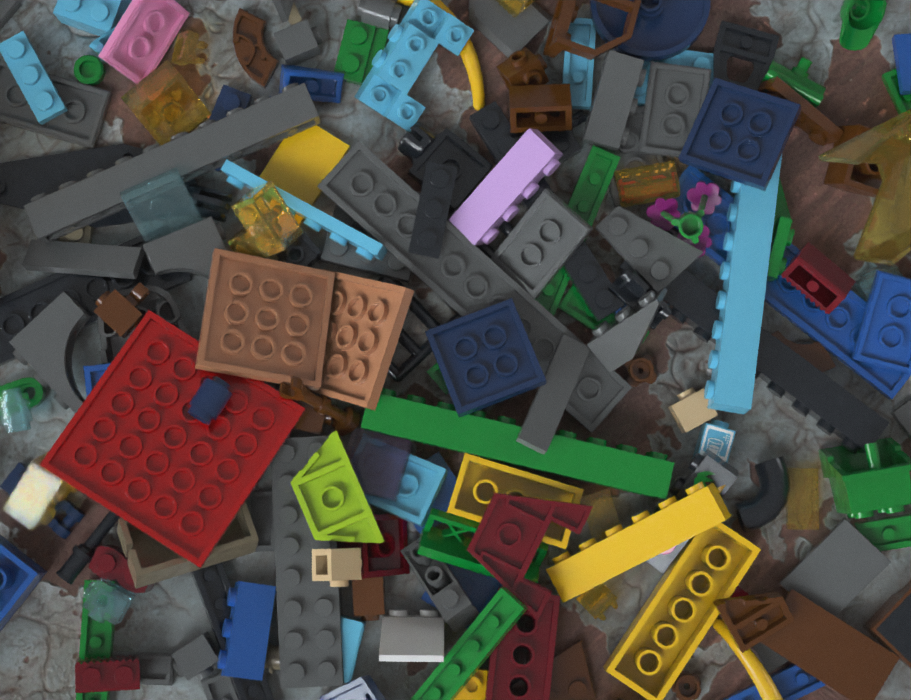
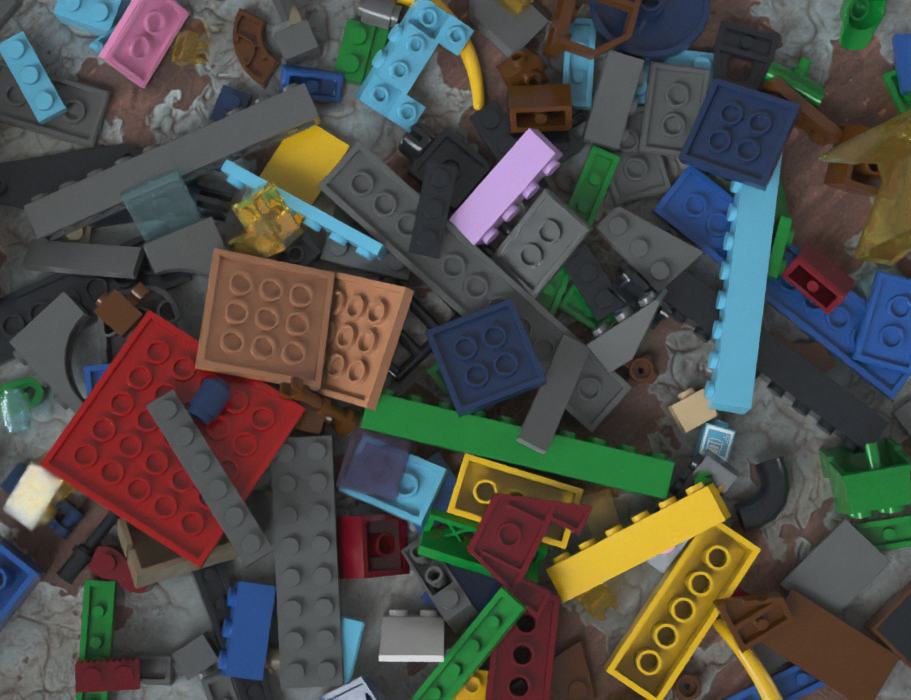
green tile [74,55,106,86] -> none
clear light blue brick [82,578,136,625] -> none
clear yellow slope [121,60,211,146] -> none
lime wing [290,430,385,543] -> none
tan brick [312,548,362,587] -> none
reddish brown brick [352,576,386,621] -> none
clear yellow slope [614,160,680,207] -> none
magenta plant [646,181,722,258] -> none
clear yellow tile [786,468,819,530] -> none
none -> dark grey plate [146,390,274,568]

